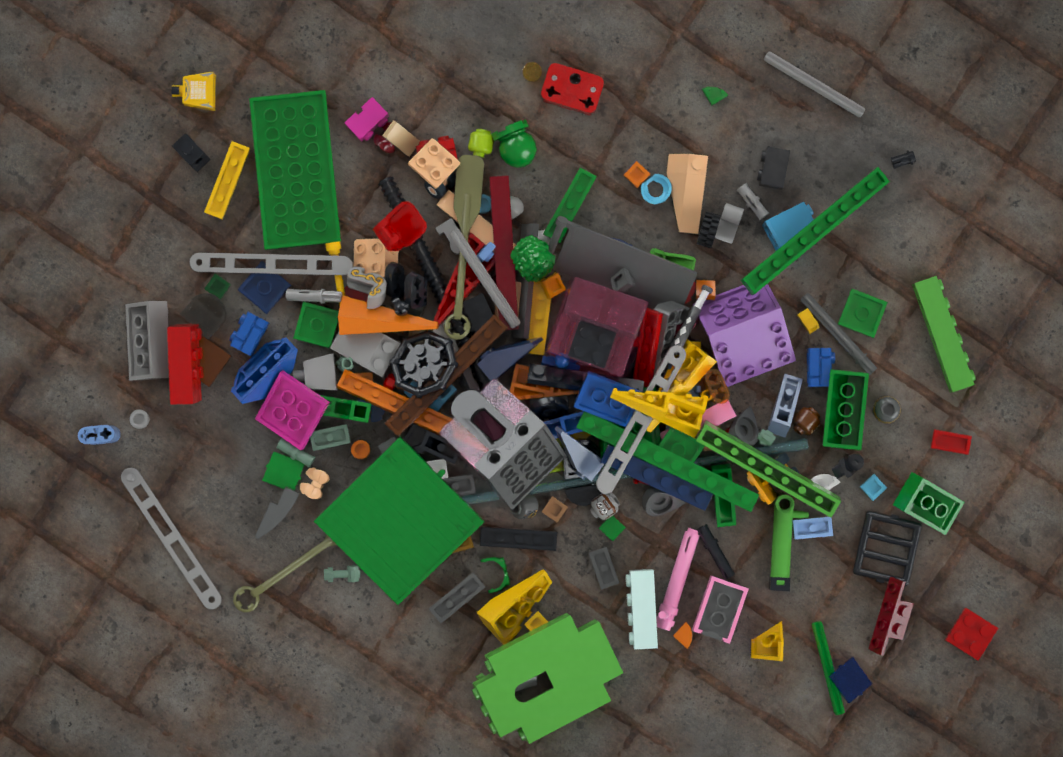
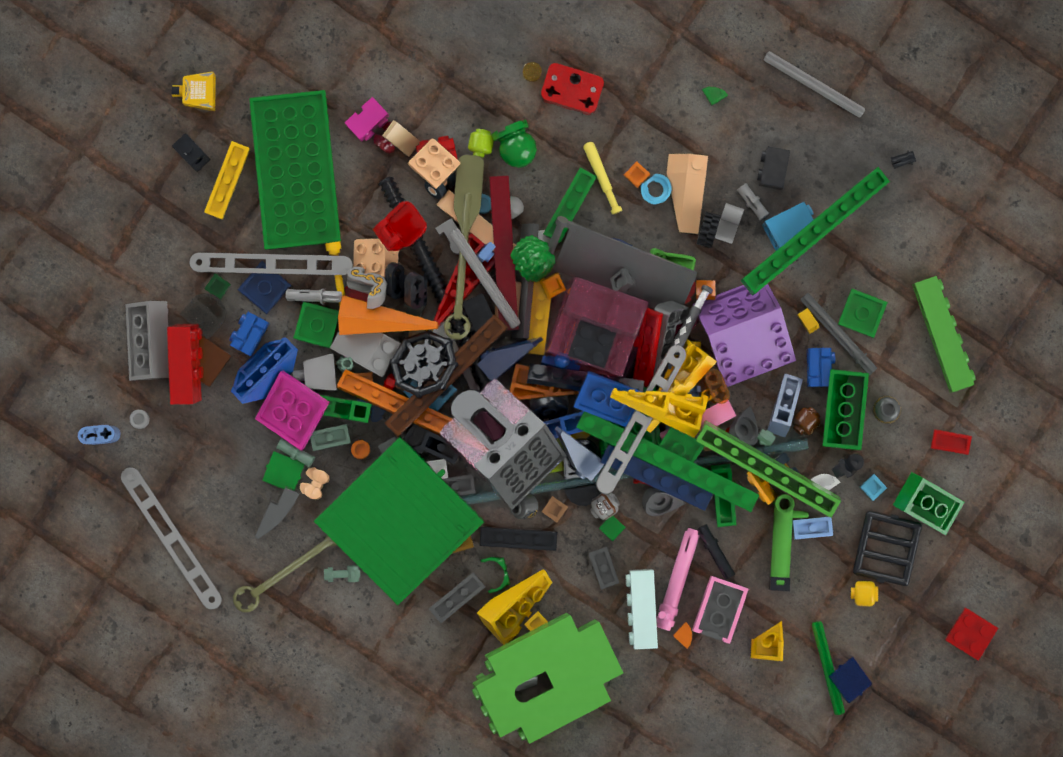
black arm [390,296,409,316] -> none
dark red bracket [869,577,914,656] -> none
none -> light yellow piece [583,142,622,215]
none -> yellow head [851,581,878,606]

